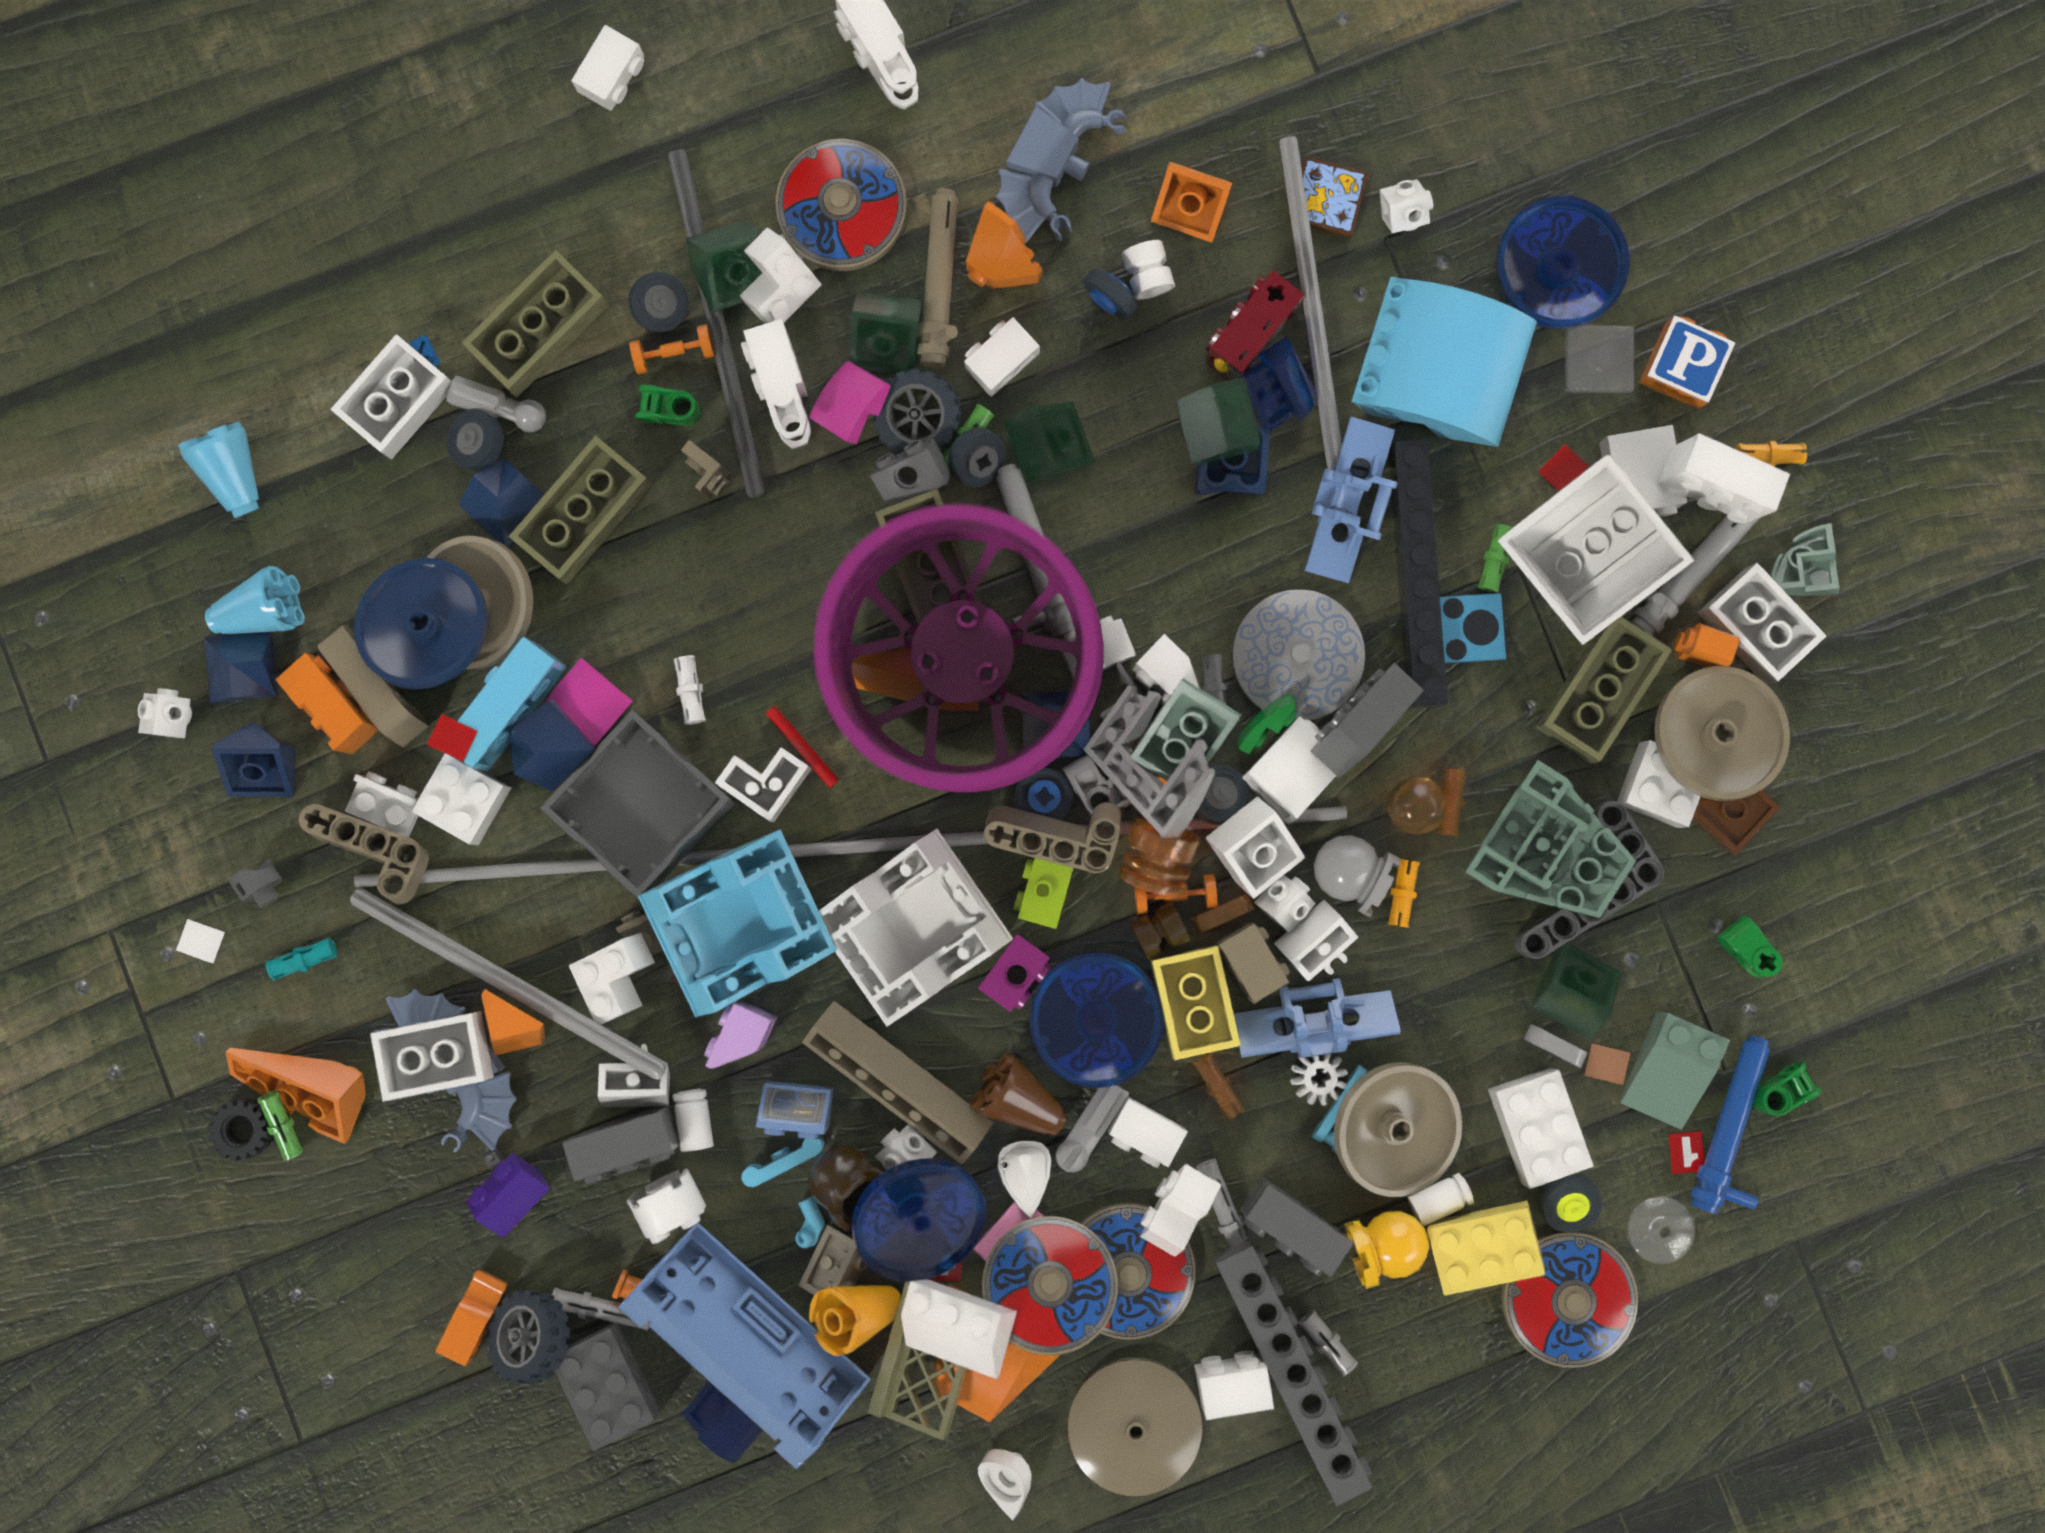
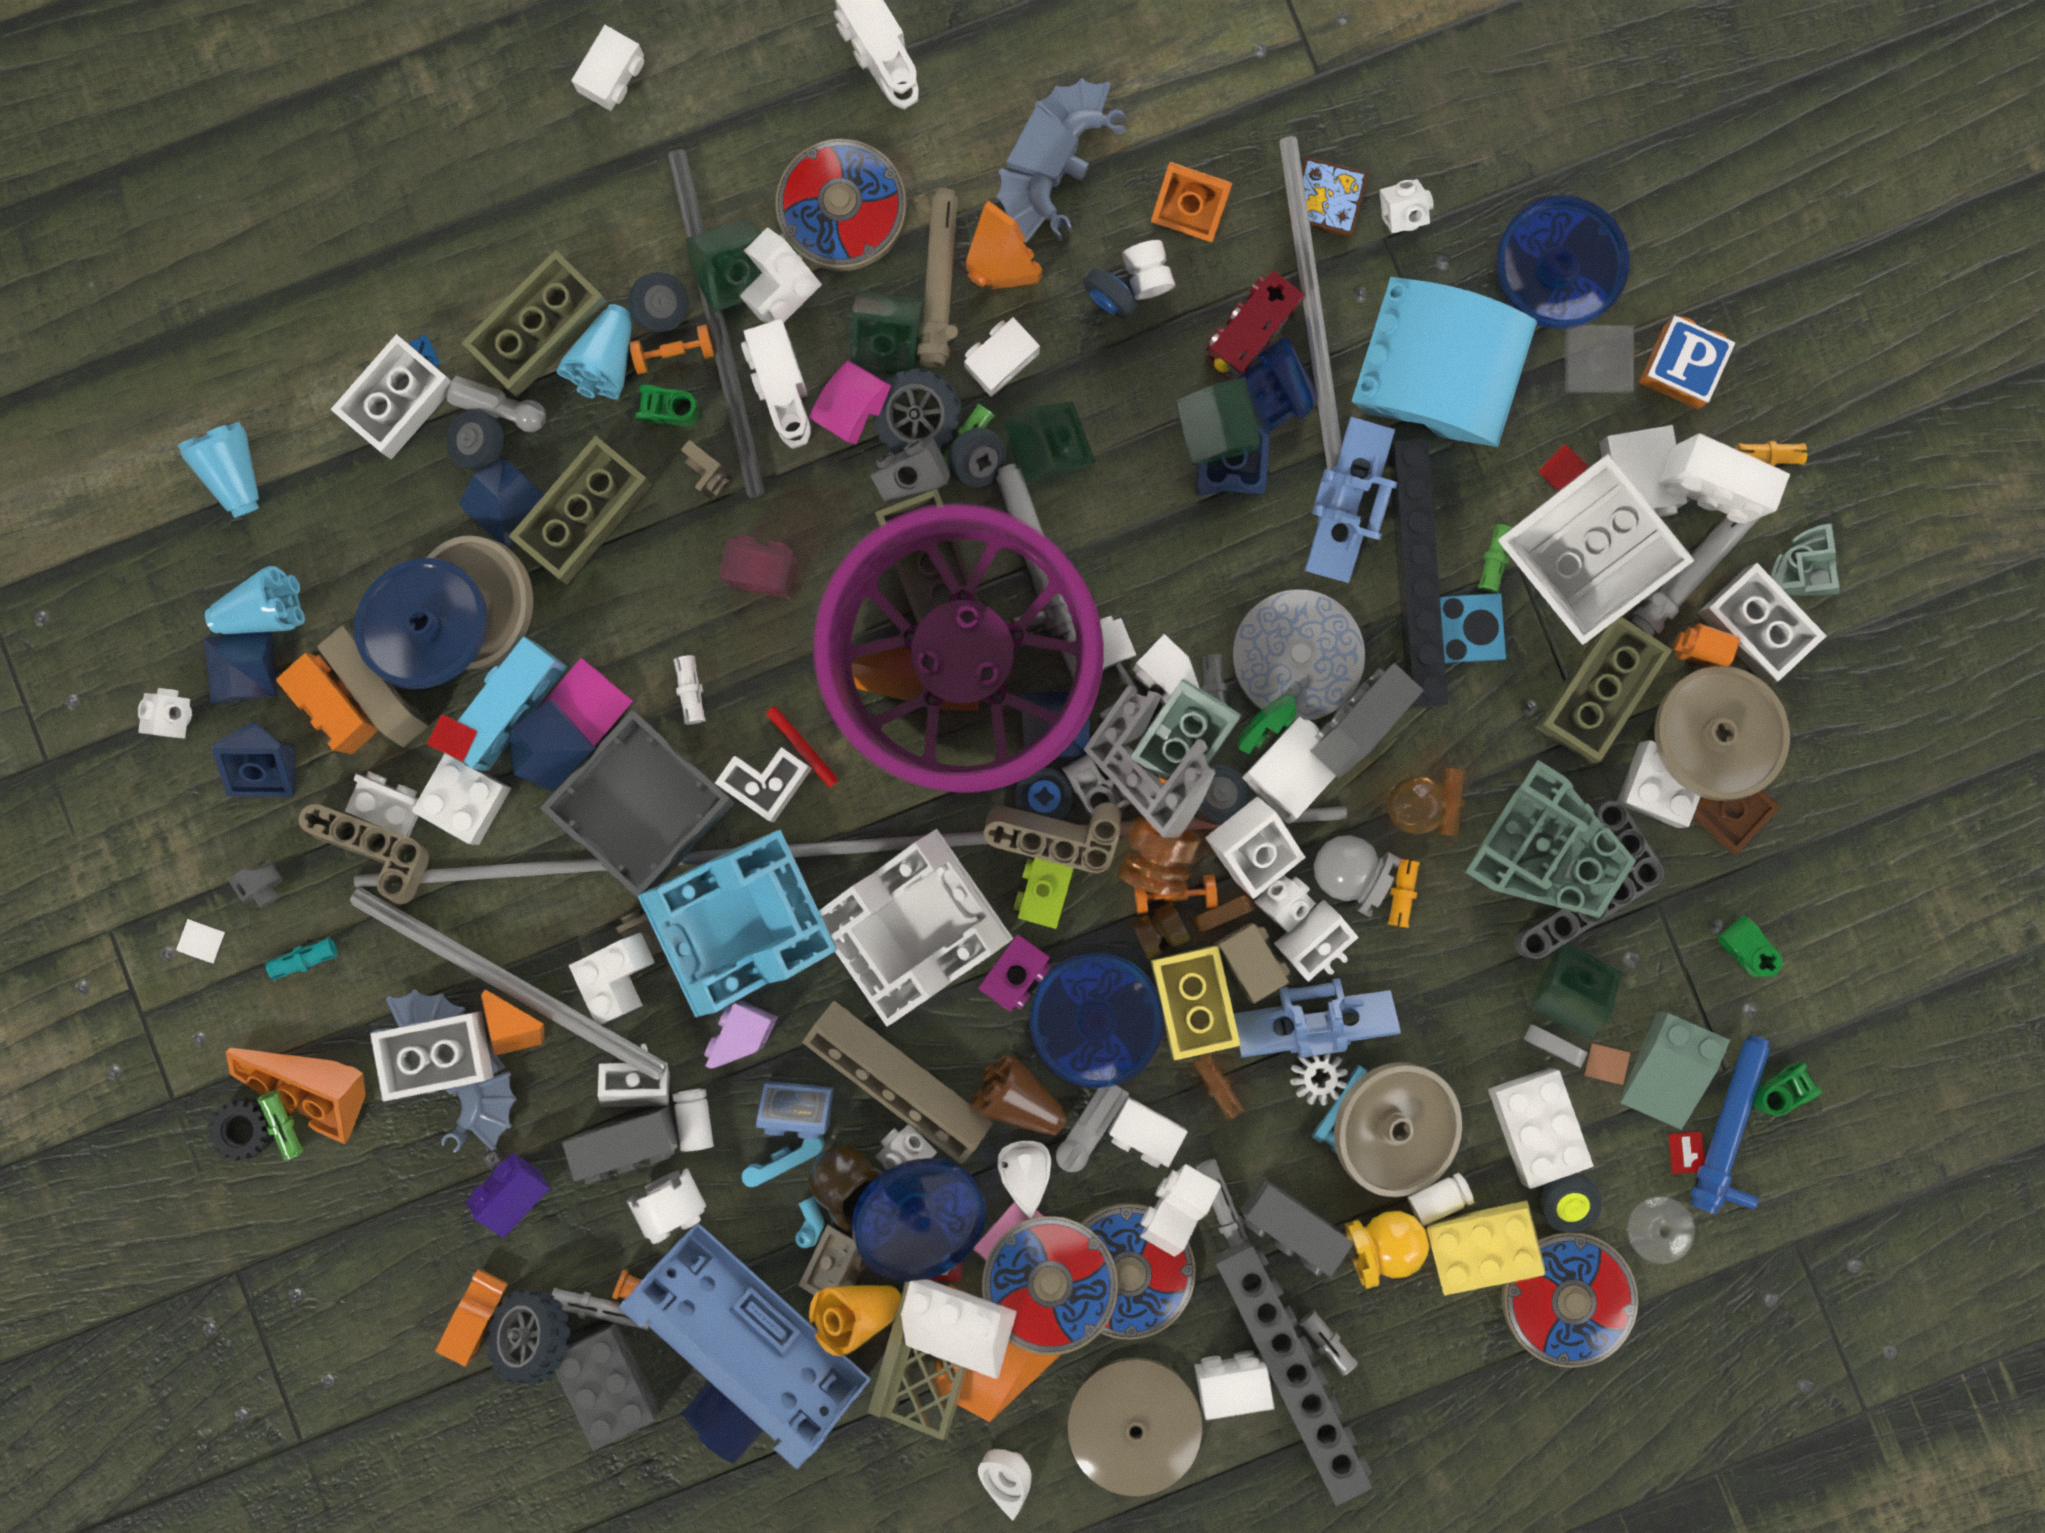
none -> medium azure cone [557,304,633,399]
none -> clear pink brick [719,535,799,599]

